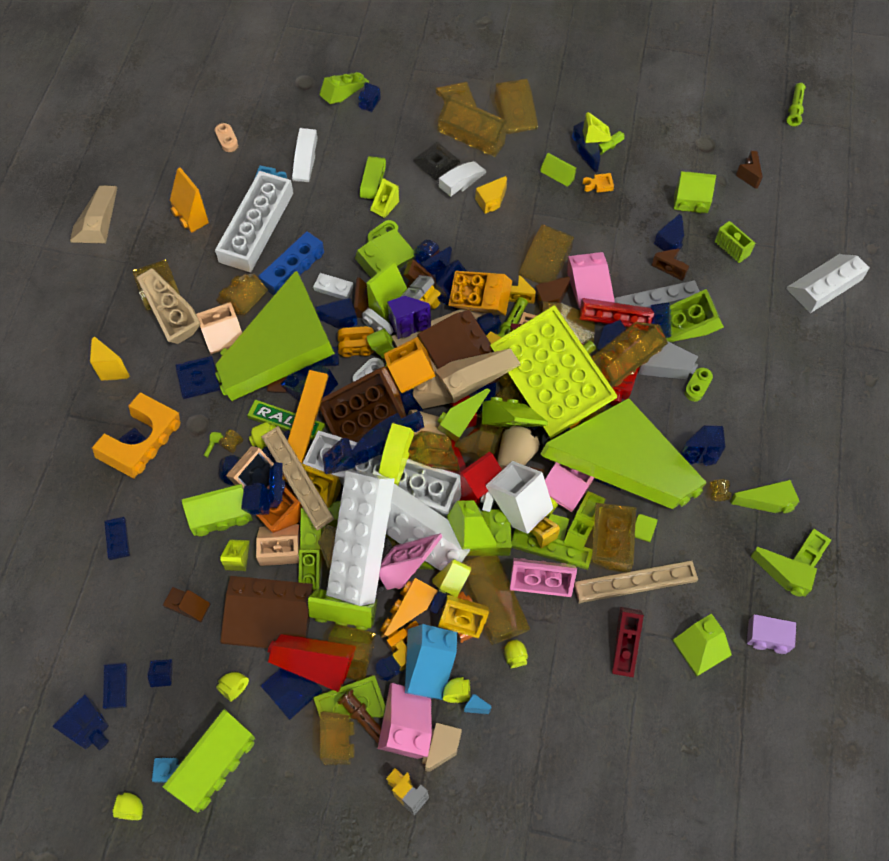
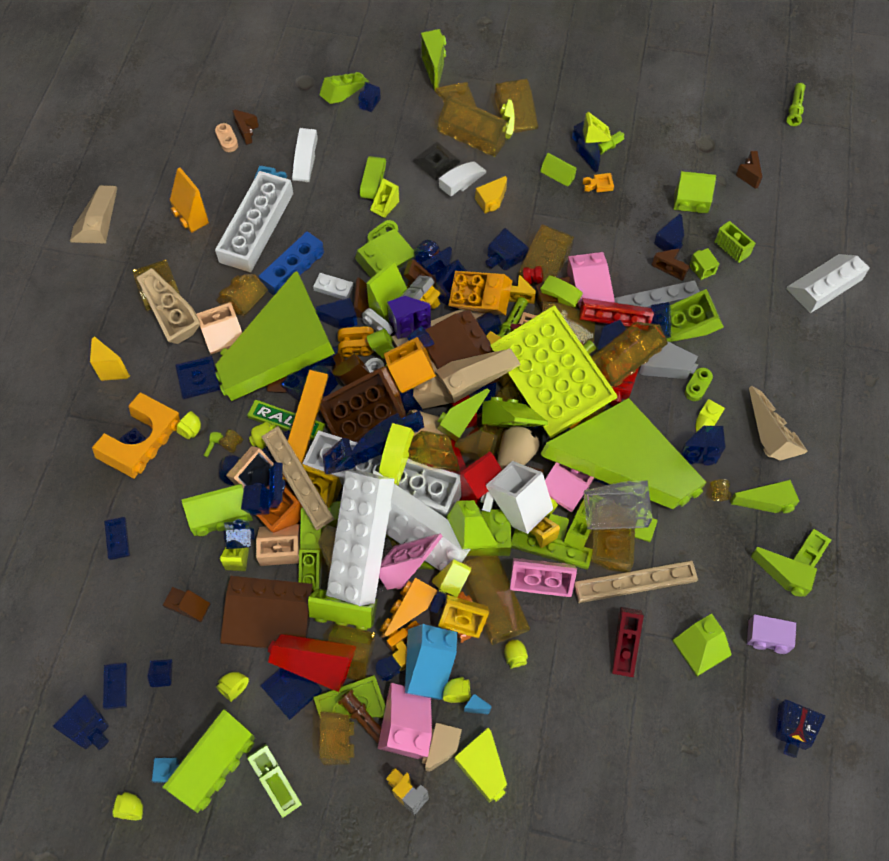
none -> neon yellow piece [177,411,201,439]
none -> brick [224,519,254,549]
none -> reddish brown slope [232,110,259,145]
none -> lime slope [247,744,302,818]
none -> reddish brown brick [331,353,370,386]
none -> clear blue slope [406,326,435,347]
none -> lime slope [421,29,446,91]
none -> neon yellow slope [454,728,507,803]
none -> clear blue torso [485,228,529,270]
none -> neon yellow slope [500,99,515,139]
none -> red wheel [523,265,543,285]
none -> lime slope [541,275,583,308]
none -> clear slope [583,480,653,530]
none -> lime brick [689,248,720,280]
none -> neon yellow plate [696,399,725,435]
none -> tan wedge [749,386,808,461]
none -> clear blue torso [776,699,826,758]

